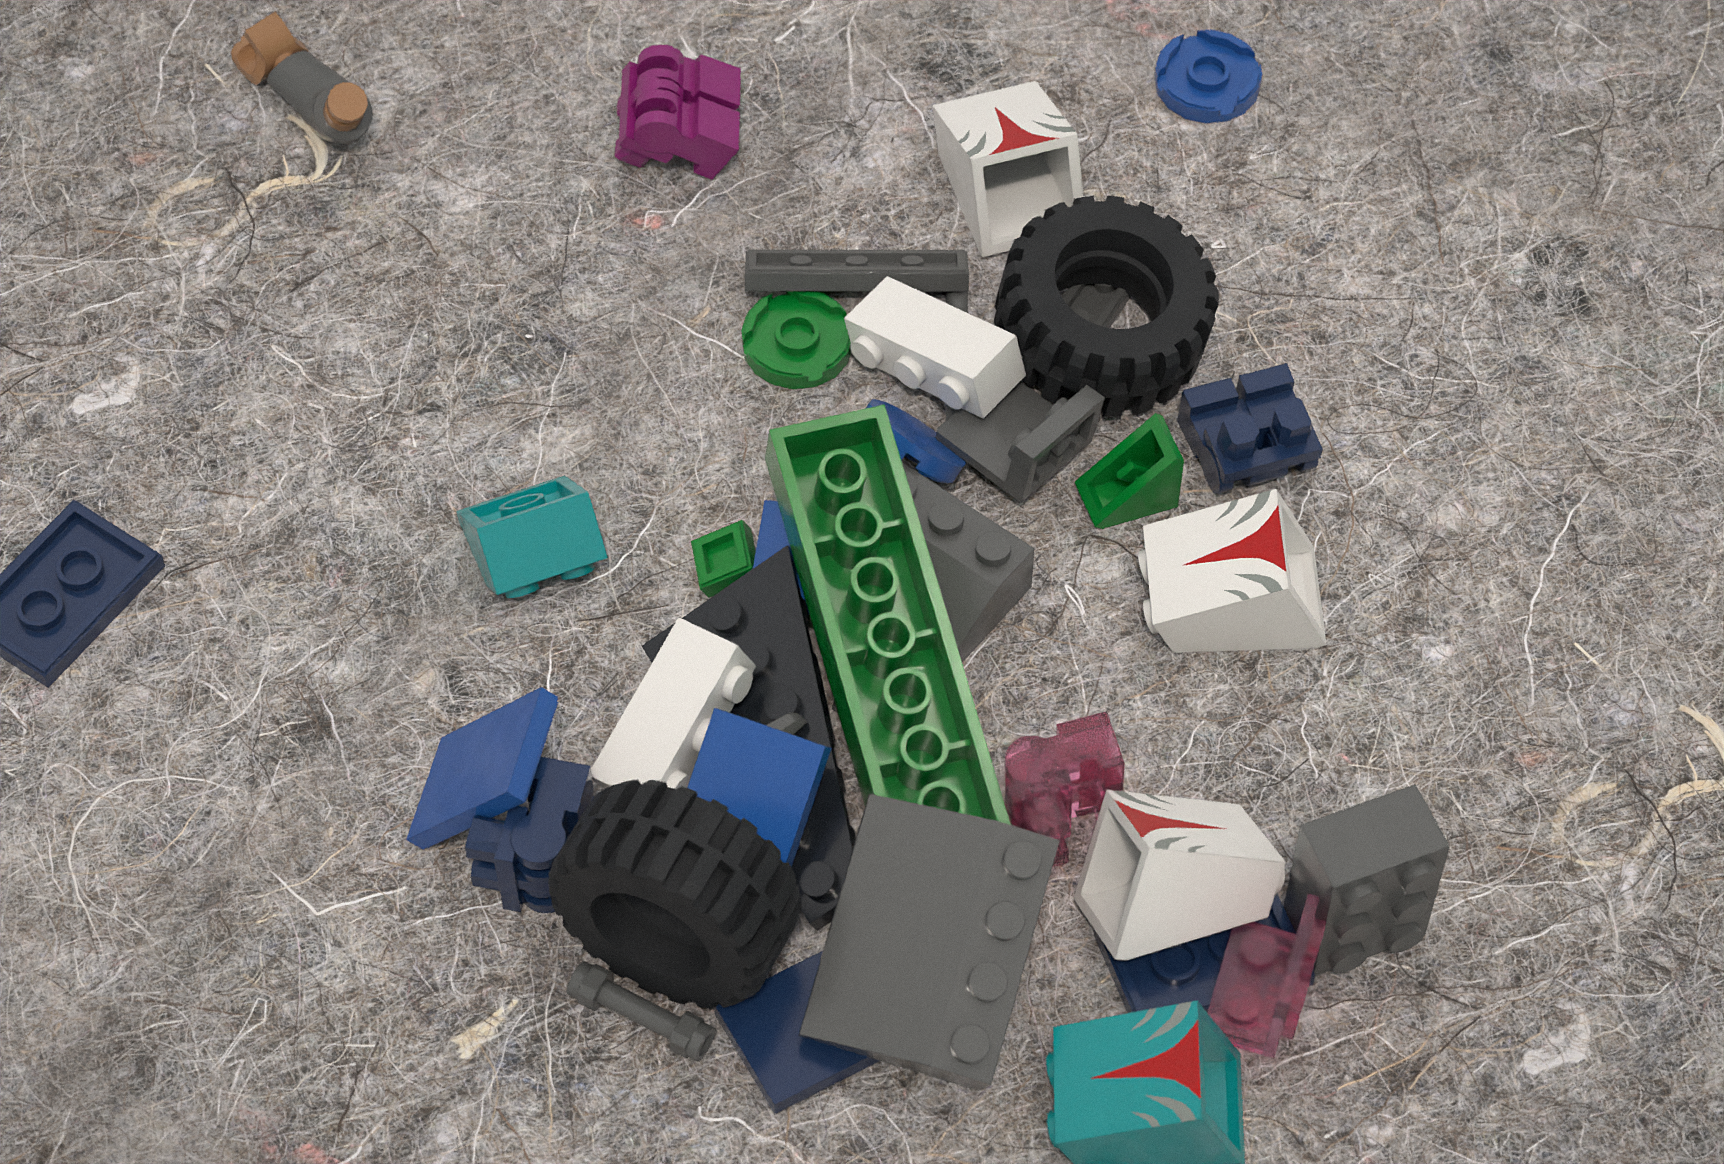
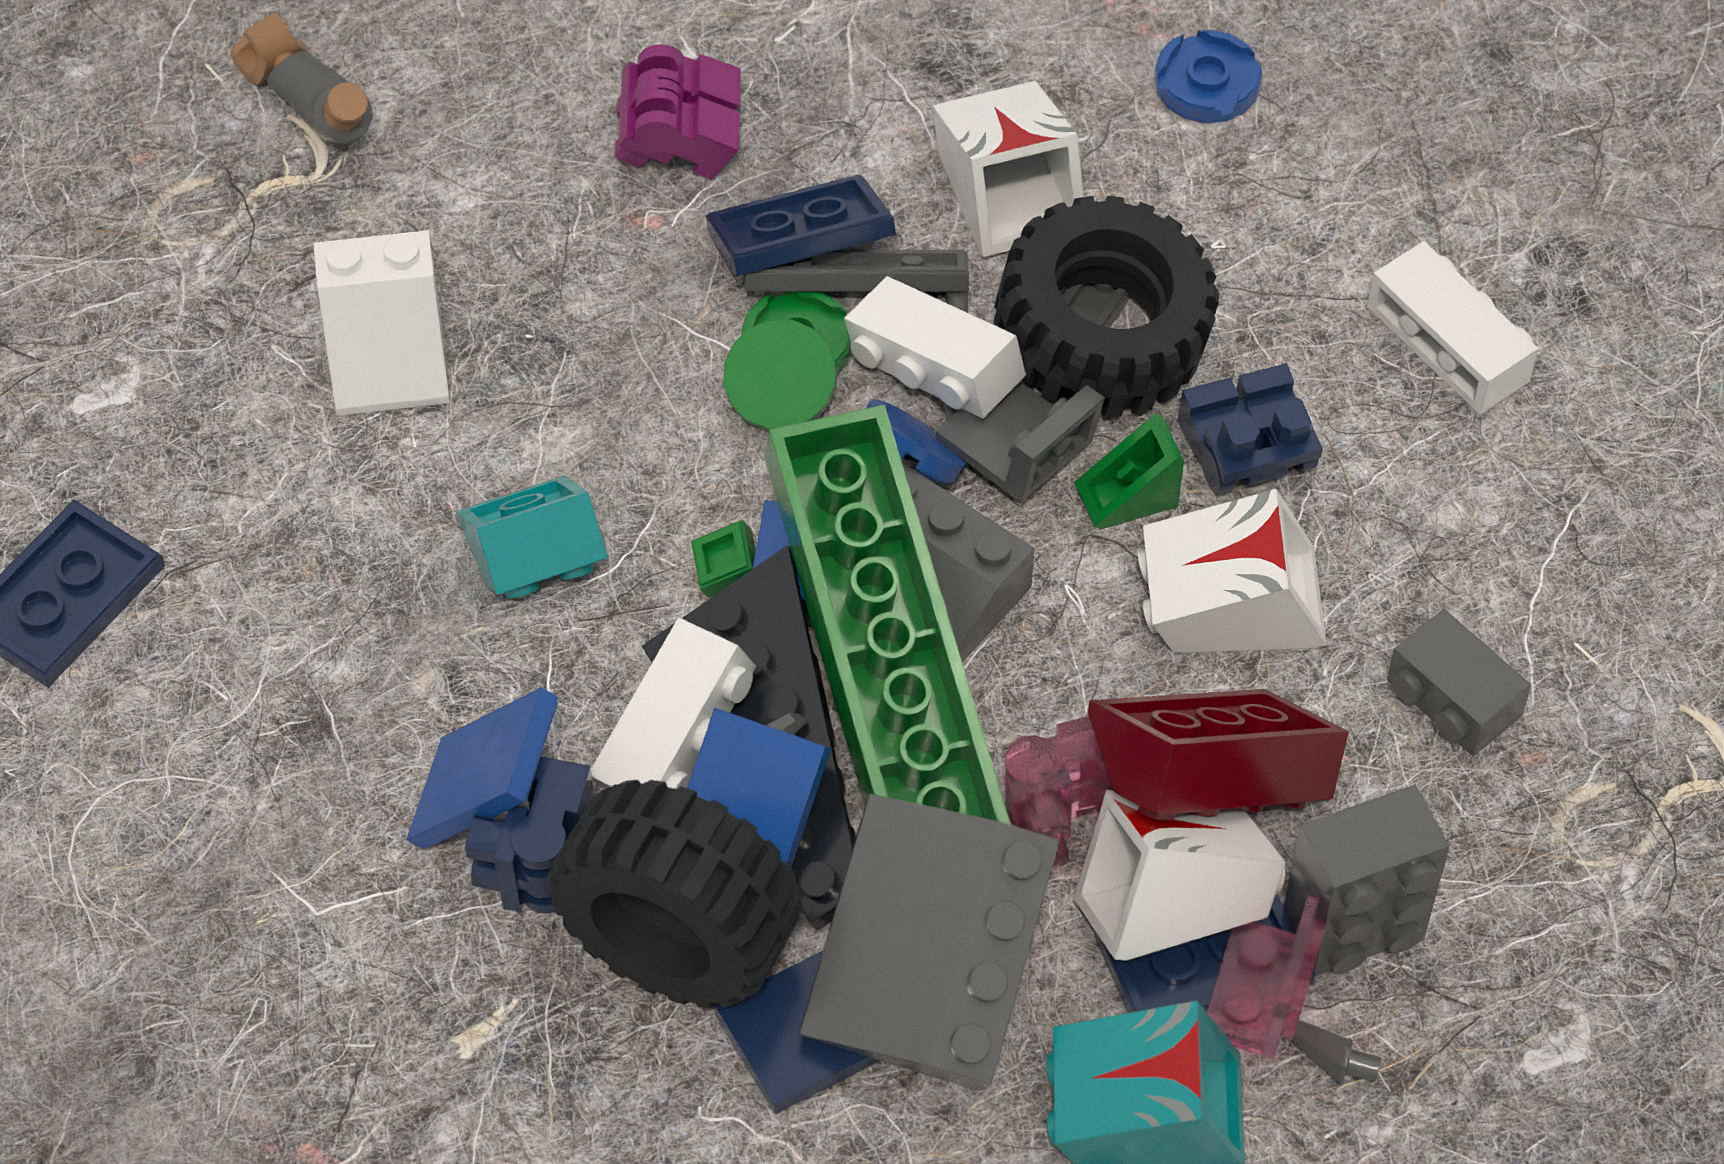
dark grey bar [567,961,716,1062] -> none
none -> white slope [314,230,450,416]
none -> dark blue tile [705,174,896,276]
none -> green tile [724,320,837,433]
none -> dark red slope [1087,689,1349,821]
none -> dark grey bar [1291,1018,1382,1083]
none -> white brick [1367,241,1539,415]
none -> dark grey brick [1387,609,1531,756]

